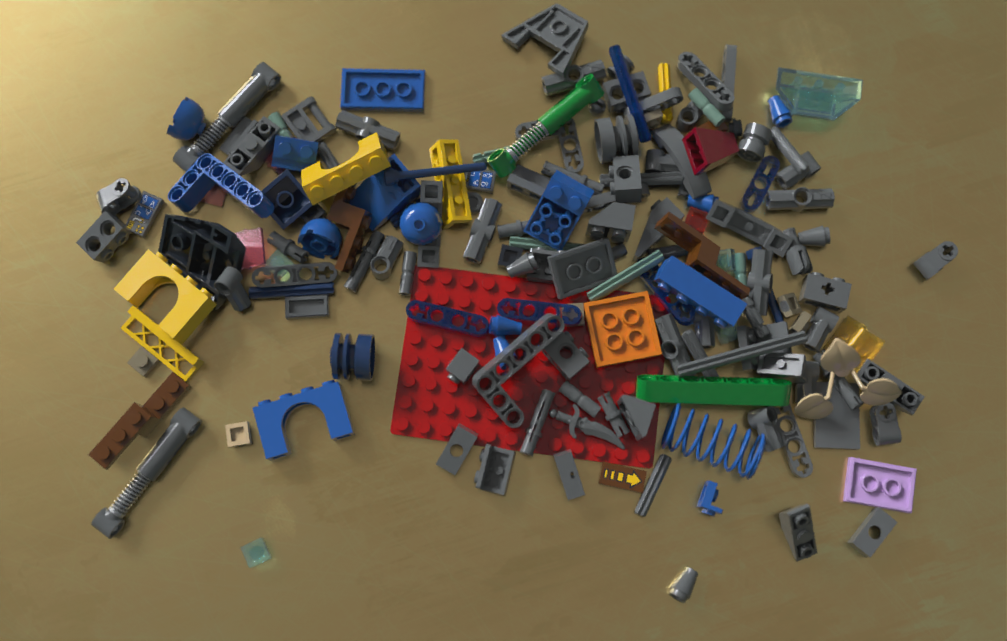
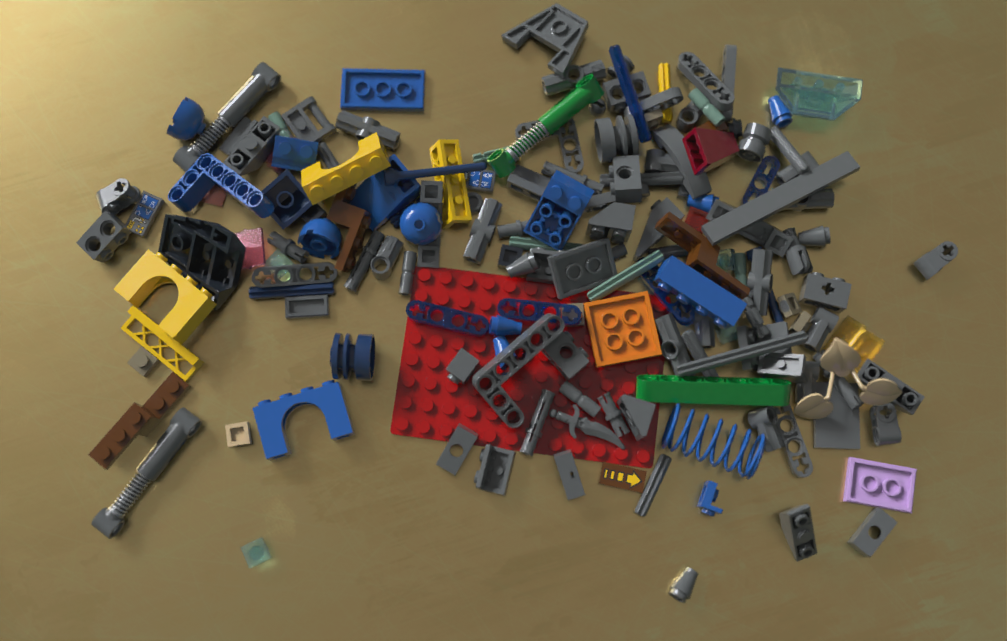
dark grey piece [214,267,252,311] -> none
none -> dark grey tile [701,151,860,246]

